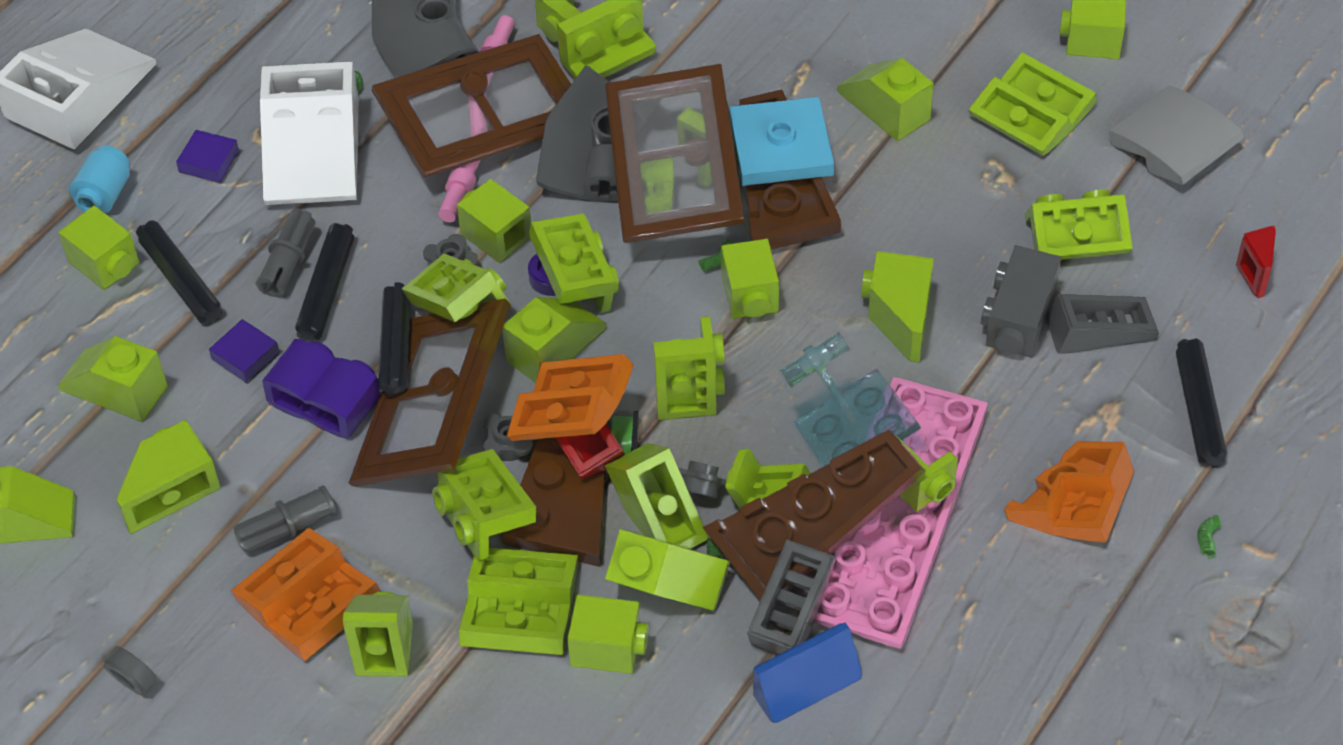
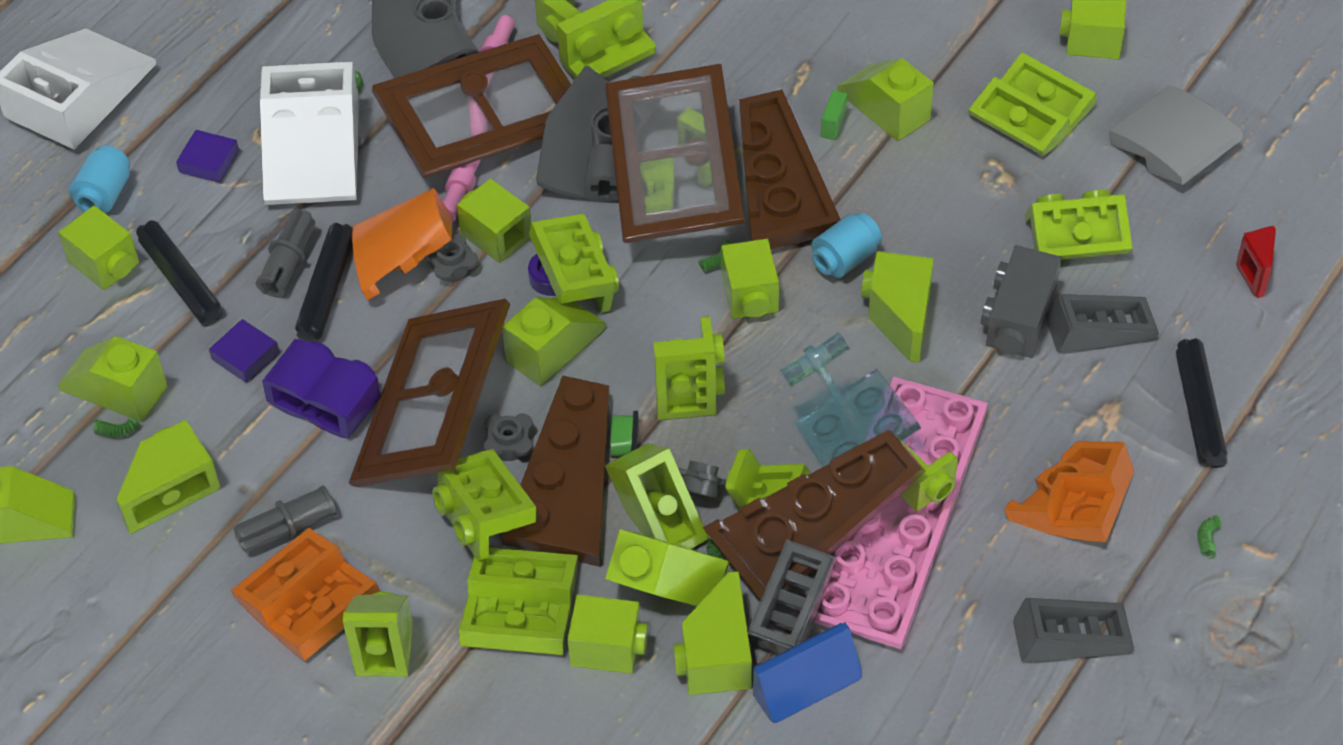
dark grey tile [103,646,157,694] -> none
black axle [378,282,411,397] -> none
lime bracket [402,254,512,322] -> none
orange slope [507,354,634,441] -> none
red slope [555,424,626,479] -> none
medium azure plate [729,97,834,186] -> none
none -> bright green leg [92,417,139,439]
none -> orange slope [352,188,452,300]
none -> lime slope [673,571,752,695]
none -> medium azure brick [812,212,882,278]
none -> bright green piece [821,90,848,141]
none -> dark grey slope [1013,598,1134,662]

